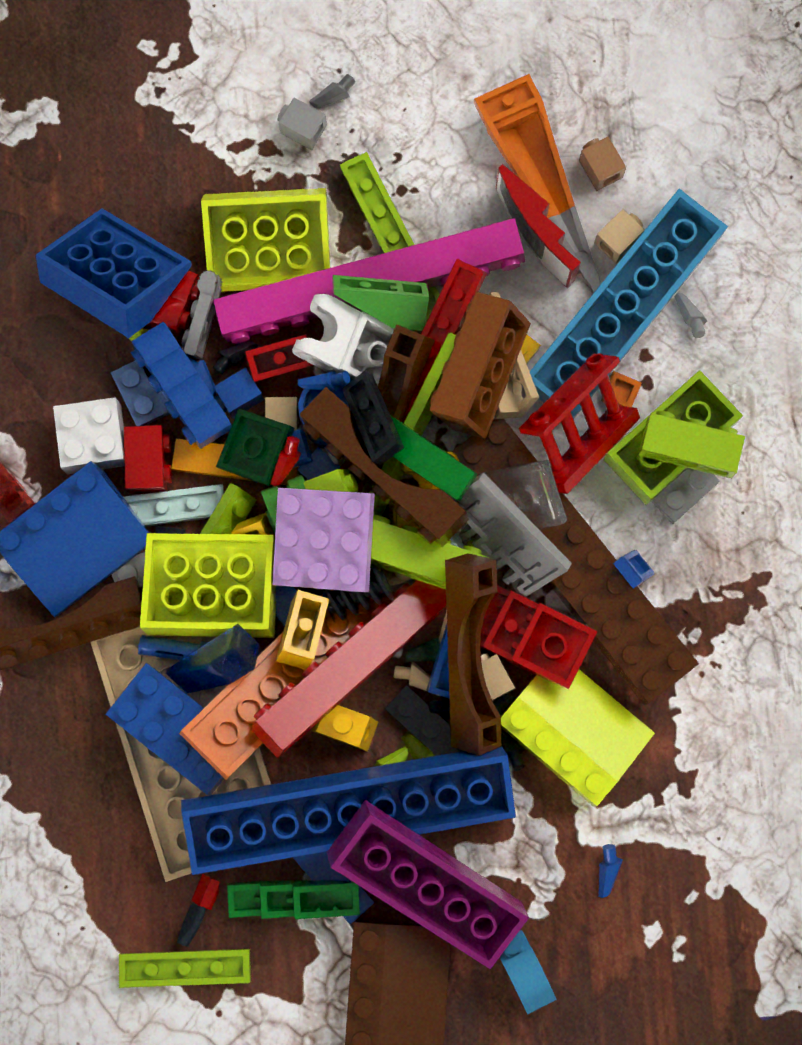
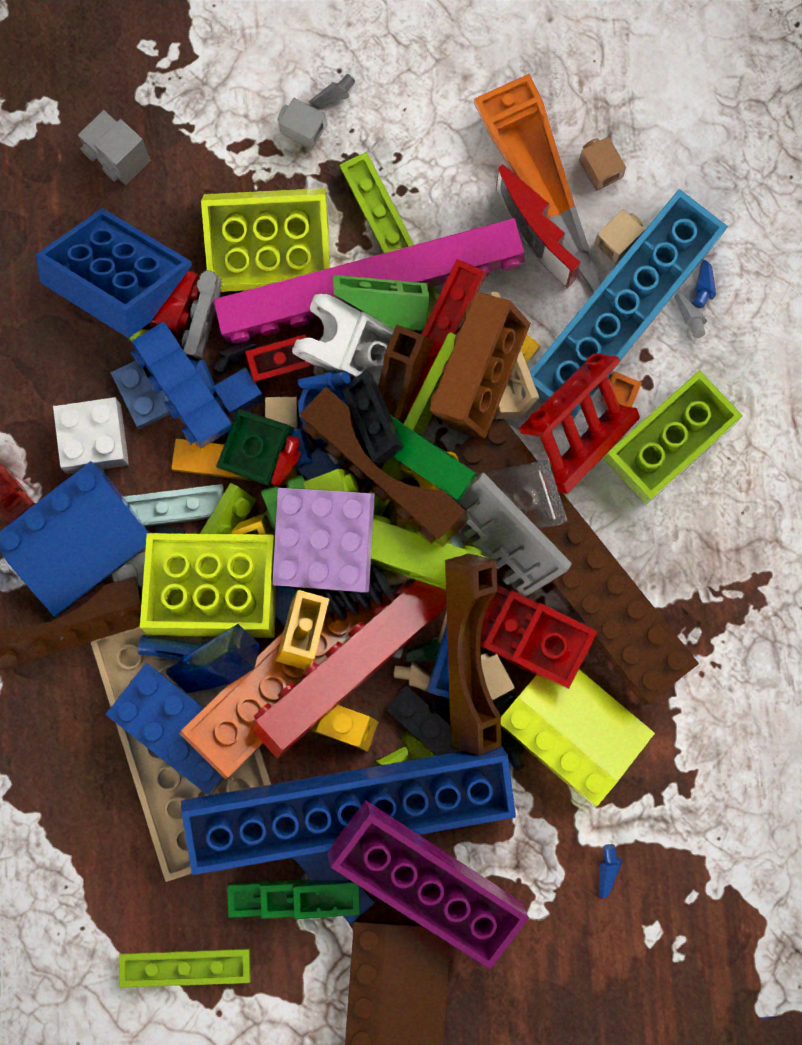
red brick [124,425,172,494] -> none
piece [177,874,220,947] -> none
dark azure brick [499,930,557,1014] -> none
blue tile [613,549,654,589] -> none
lime brick [638,411,745,479] -> none
light grey plate [652,468,720,524] -> none
none -> light grey brick [78,110,151,186]
none -> blue bar [693,259,716,308]

